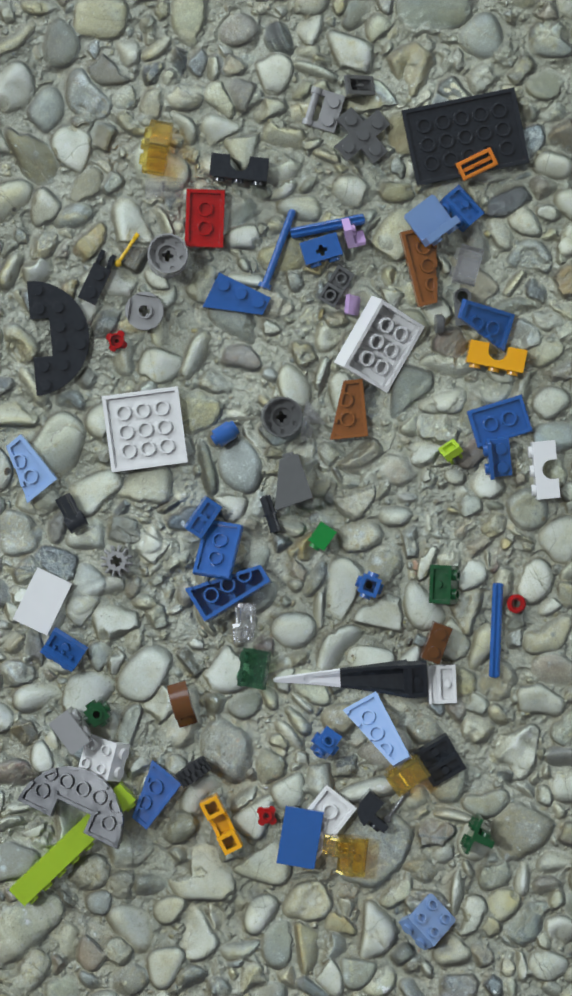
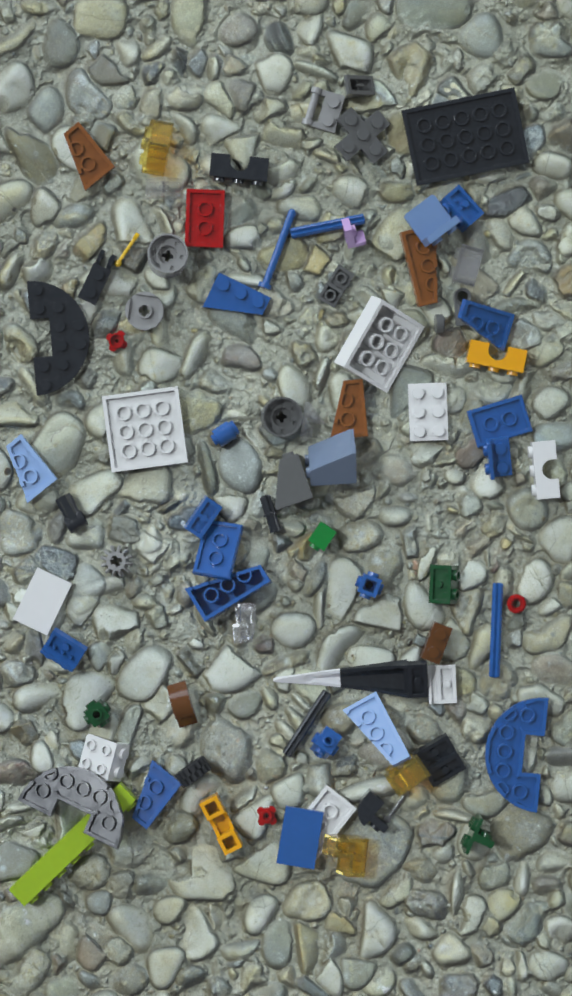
light grey brick [49,707,92,755] -> none
clear green bracket [236,648,271,690] -> none
blue brick [299,232,343,269] -> none
lavender slope [344,294,360,316] -> none
medium blue bracket [398,894,455,950] -> none
lime tile [438,438,464,465] -> none
orange tile [455,147,498,182] -> none
none -> dark orange wing [64,122,115,191]
none -> black axle [283,690,331,757]
none -> sand blue slope [305,429,357,486]
none -> white plate [408,383,448,441]
none -> blue plate [485,697,549,813]

